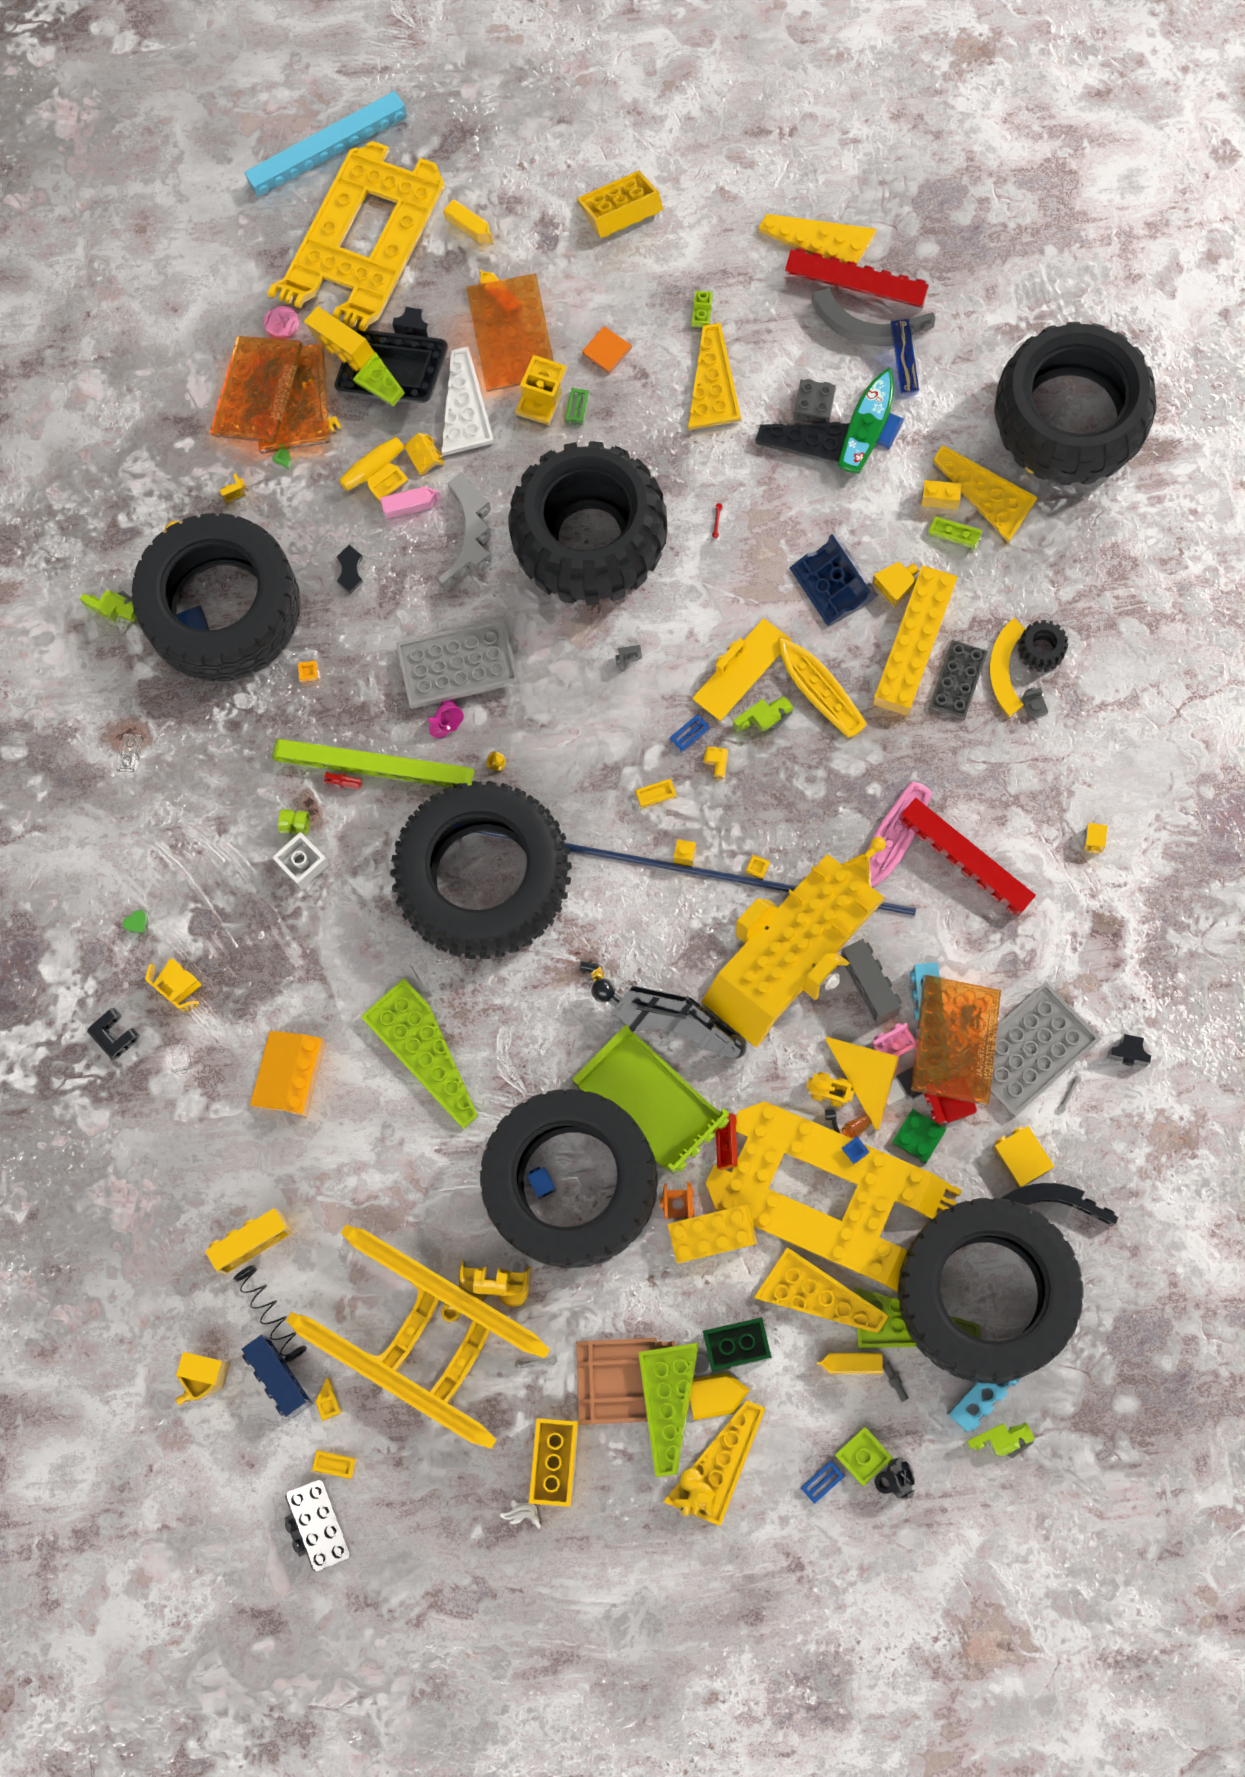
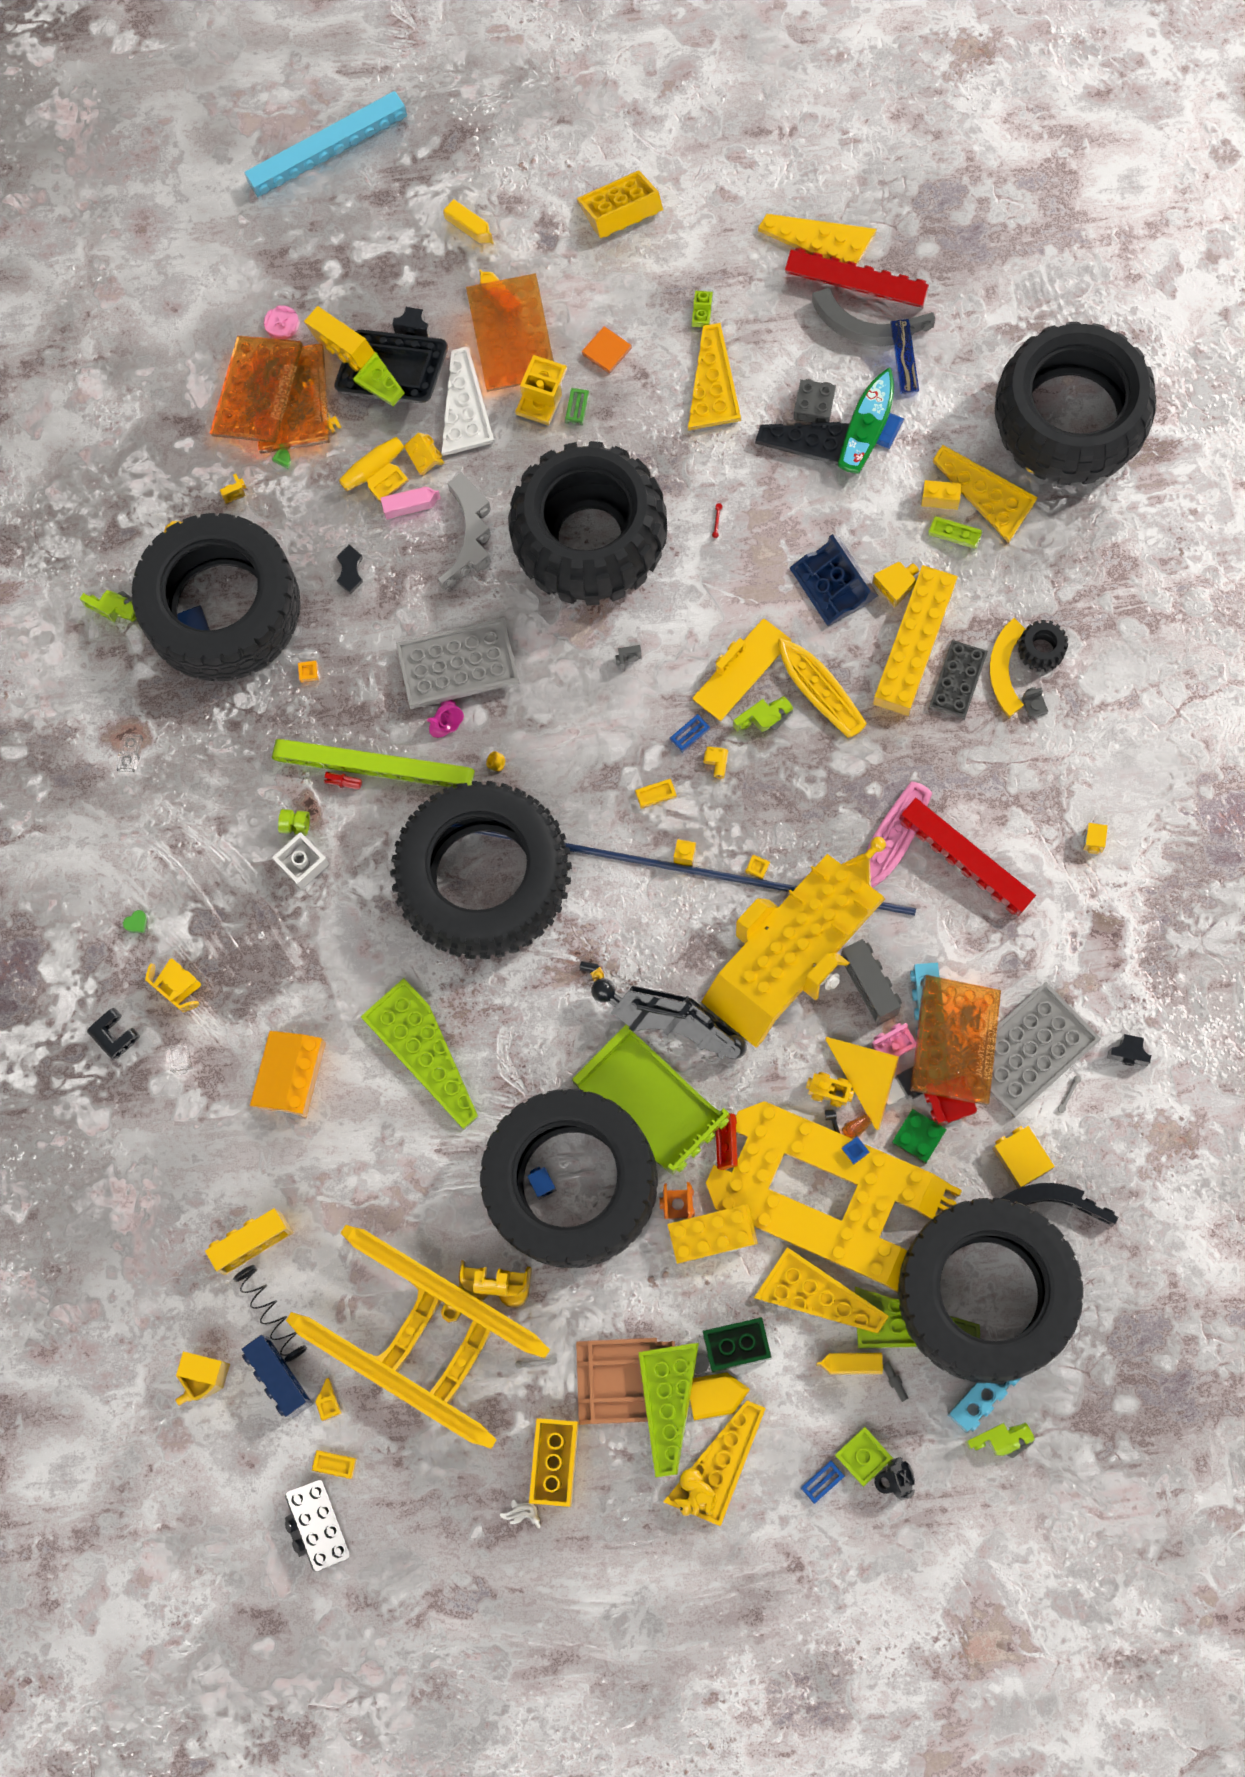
yellow bracket [267,141,445,332] -> none

